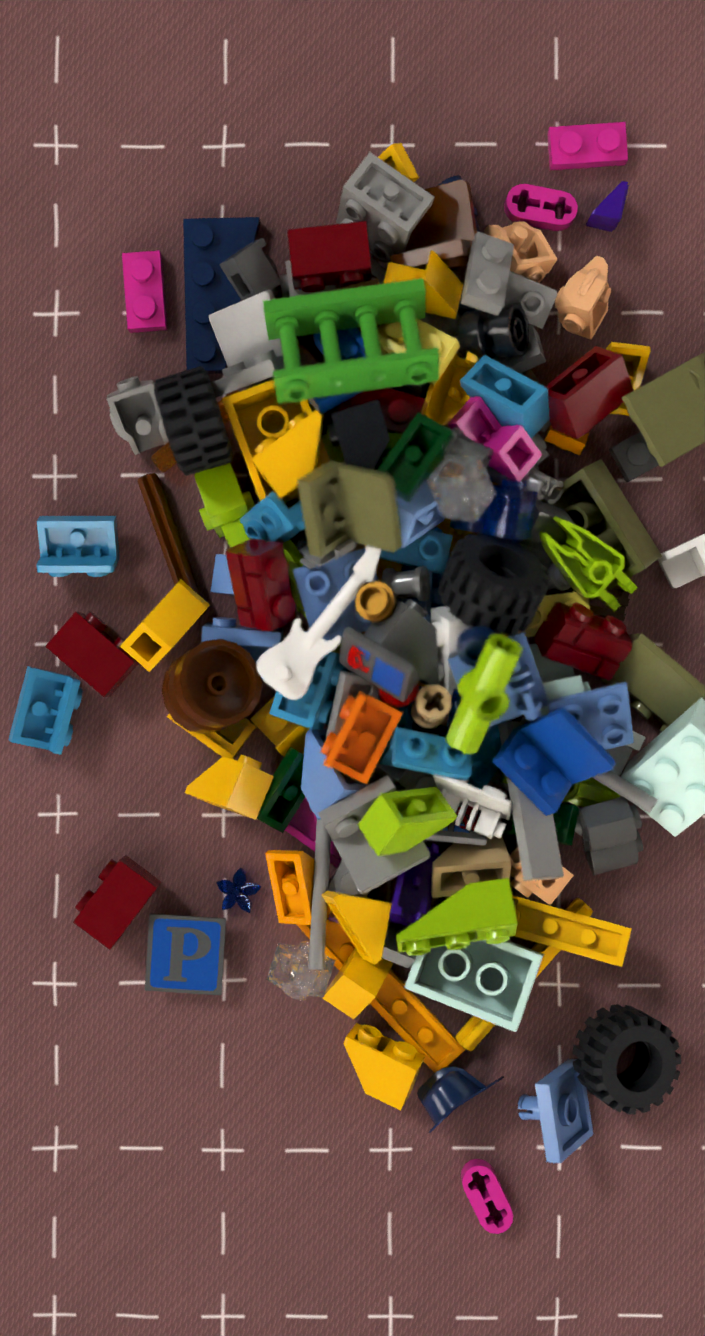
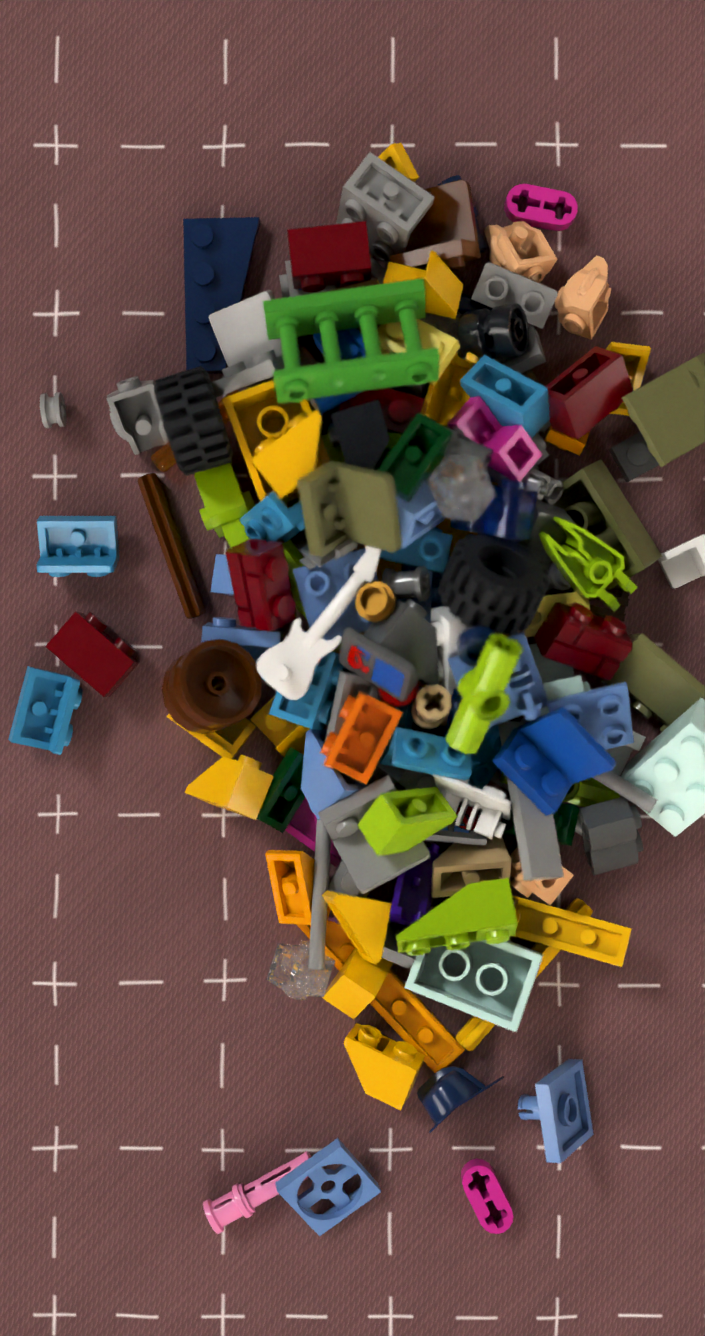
dark red brick [73,855,162,950] -> none
yellow slope [120,579,210,672] -> none
dark pink plate [122,250,168,333] -> none
piece [145,913,226,995] -> none
clear blue plant [216,867,262,913] -> none
dark grey brick [219,237,282,301] -> none
light grey plate [461,231,514,316] -> none
dark pink plate [547,122,628,170] -> none
black tyre [572,1004,681,1114] -> none
dark purple slope [586,181,629,232] -> none
none -> light grey bush [40,392,67,428]
none -> bright pink pin [203,1151,311,1234]
none -> medium blue piece [275,1138,381,1236]

